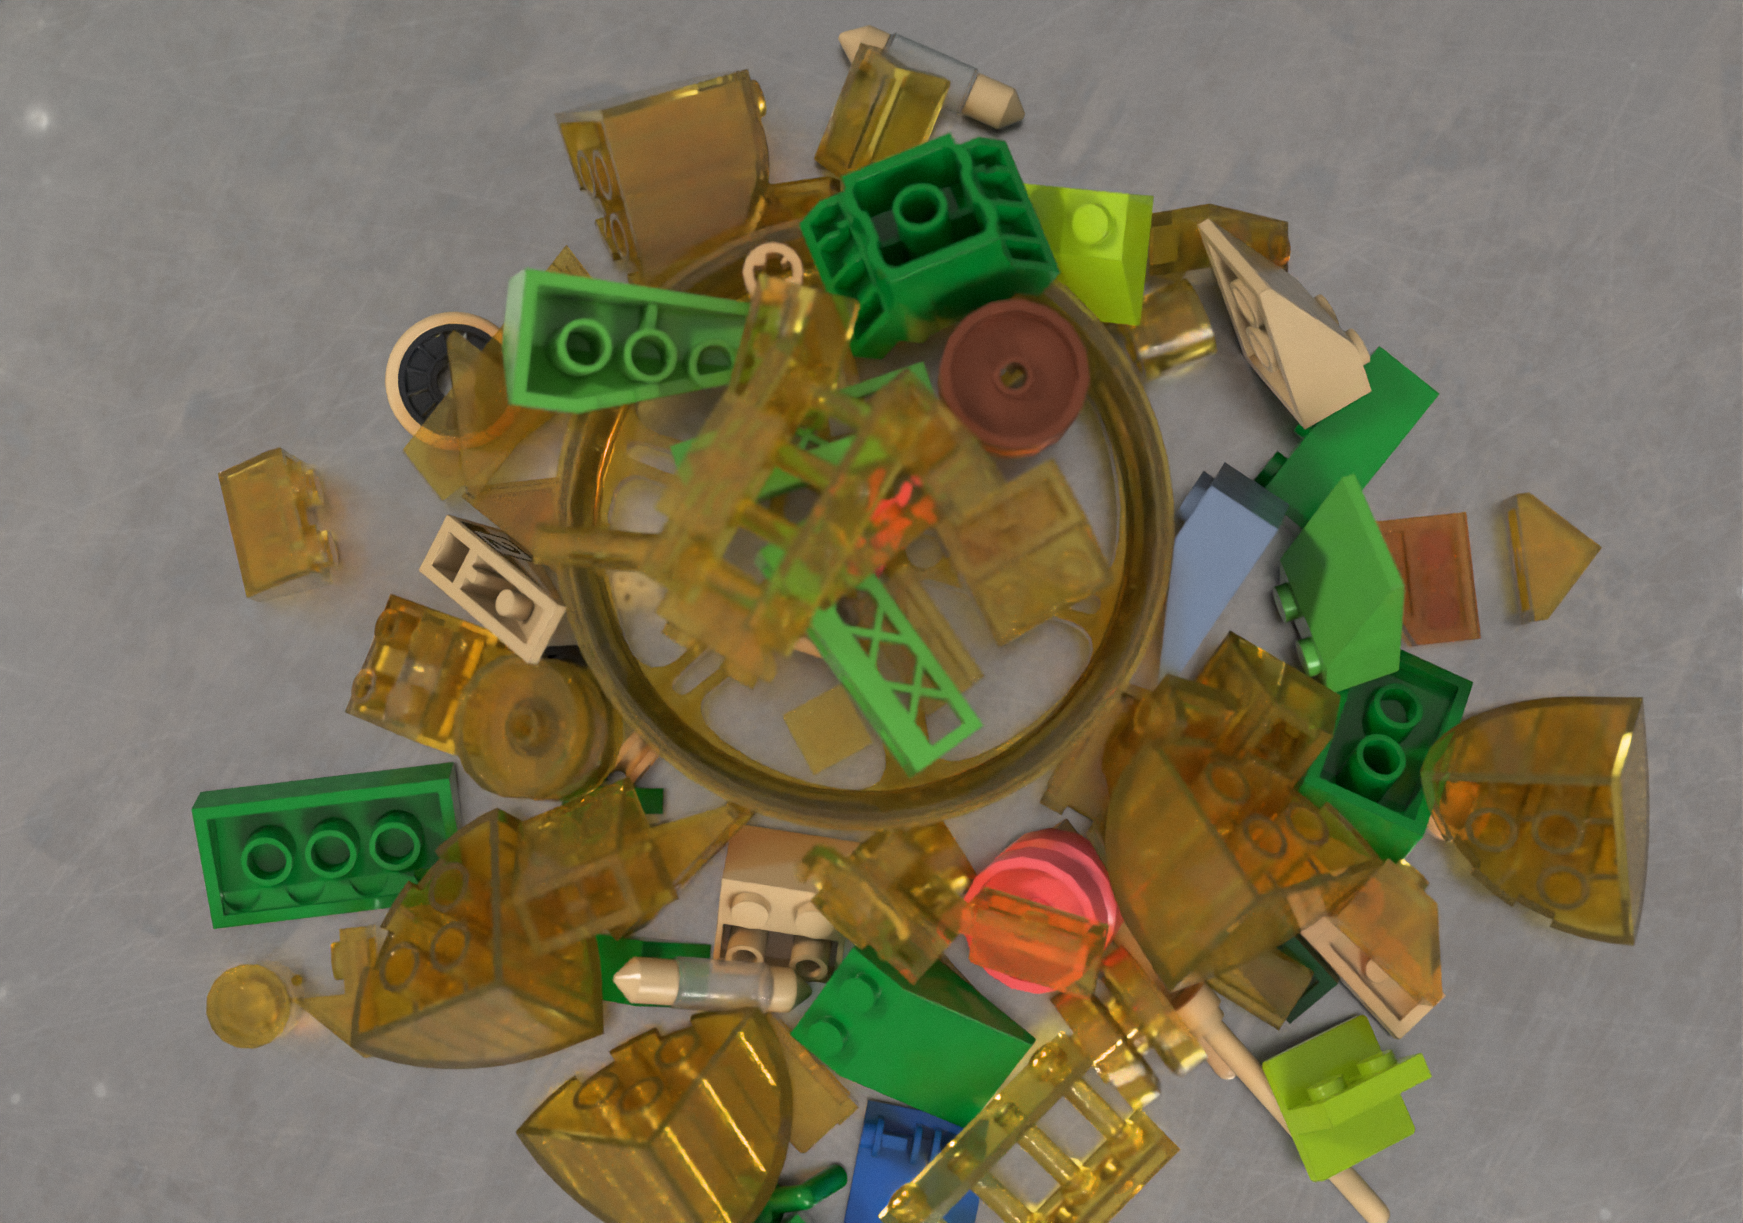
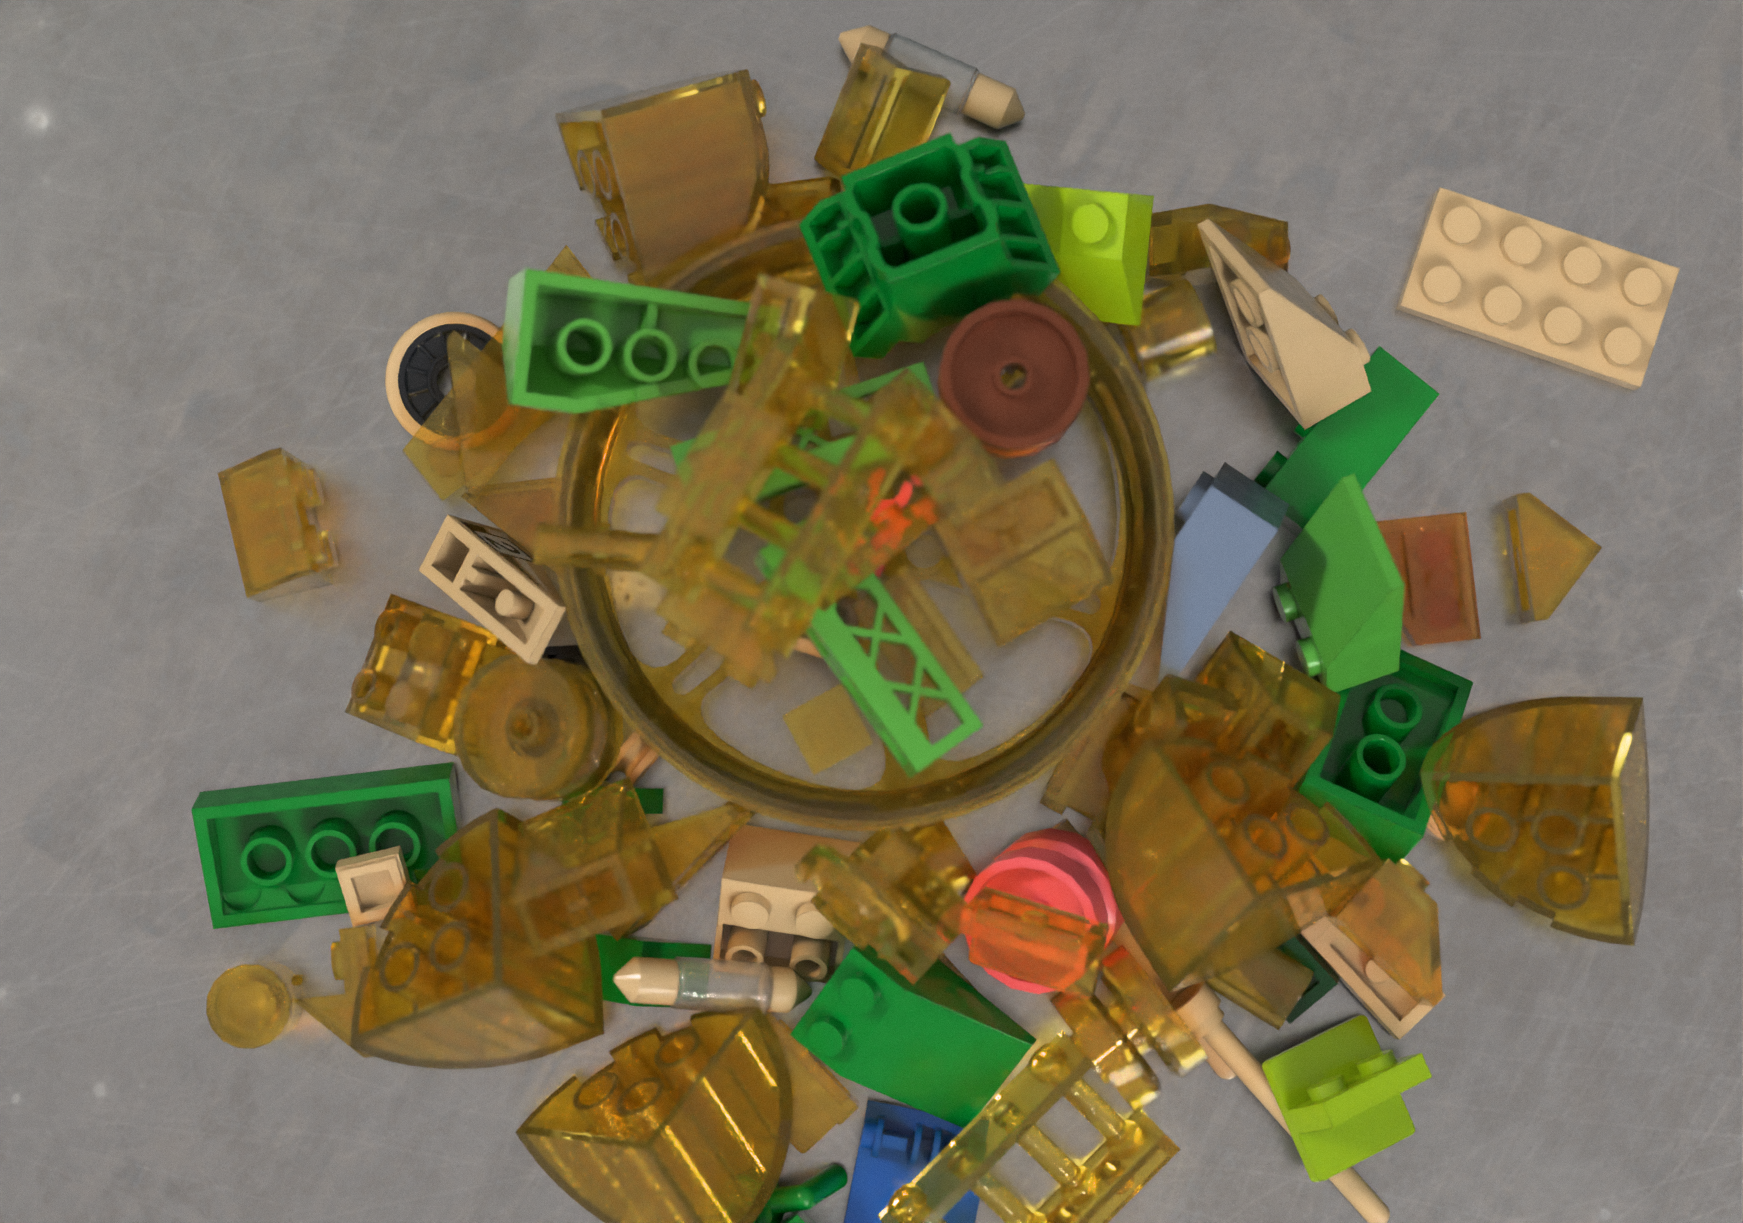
tan bush [743,242,804,307] -> none
none -> tan tile [335,846,417,927]
none -> tan plate [1396,187,1680,391]

